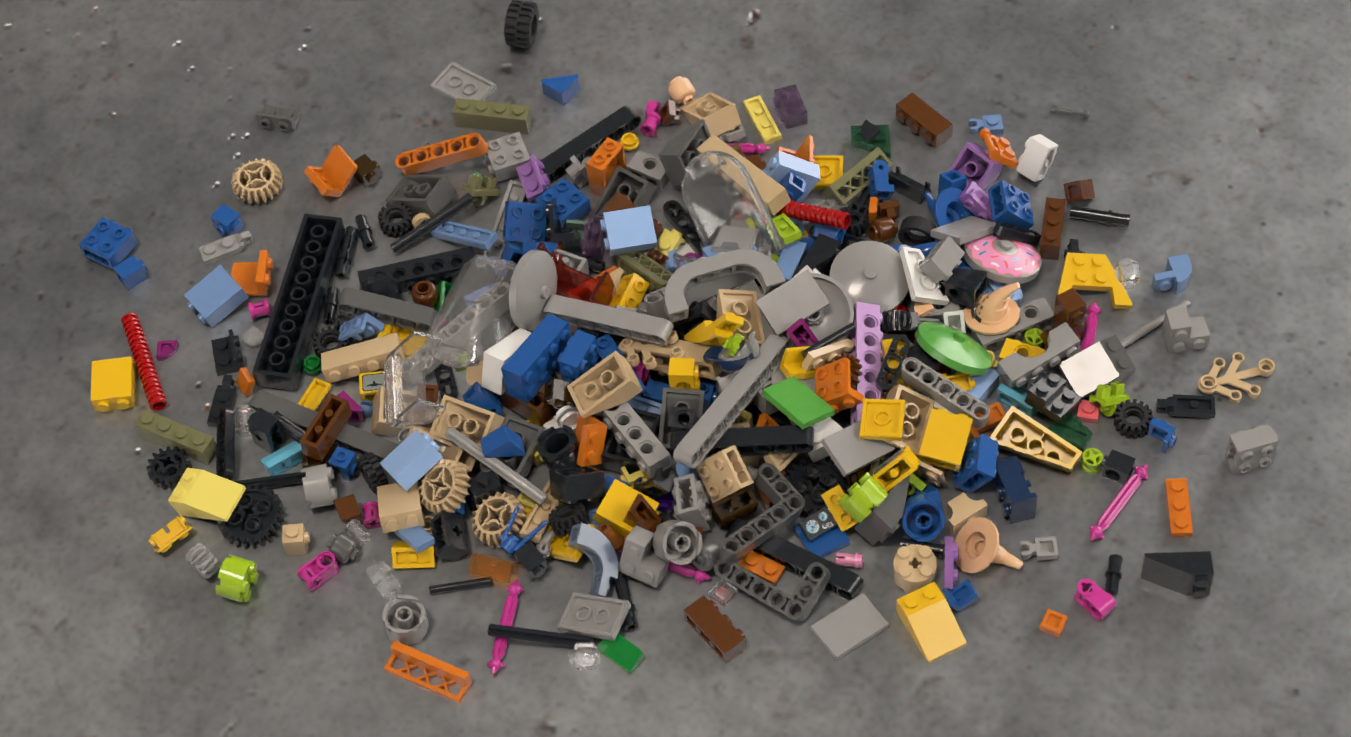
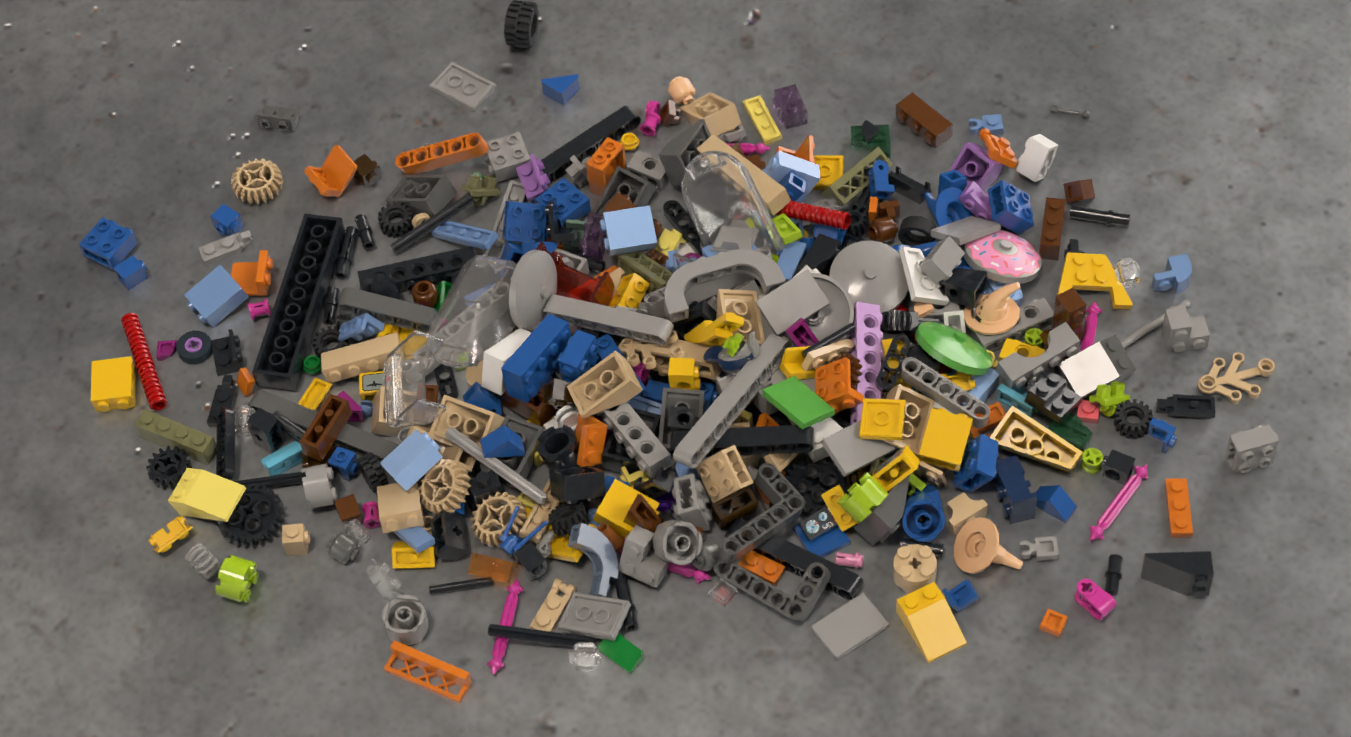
clear tile [243,326,264,349] -> none
dark pink piece [297,551,339,591] -> none
olive brick [453,98,532,135] -> none
reddish brown brick [684,595,746,664] -> none
medium lavender plate [944,536,958,589] -> none
black beam [993,221,1041,246] -> none
none -> black bush [176,331,212,364]
none -> tan plate [529,579,577,632]
none -> blue slope [1036,485,1077,523]

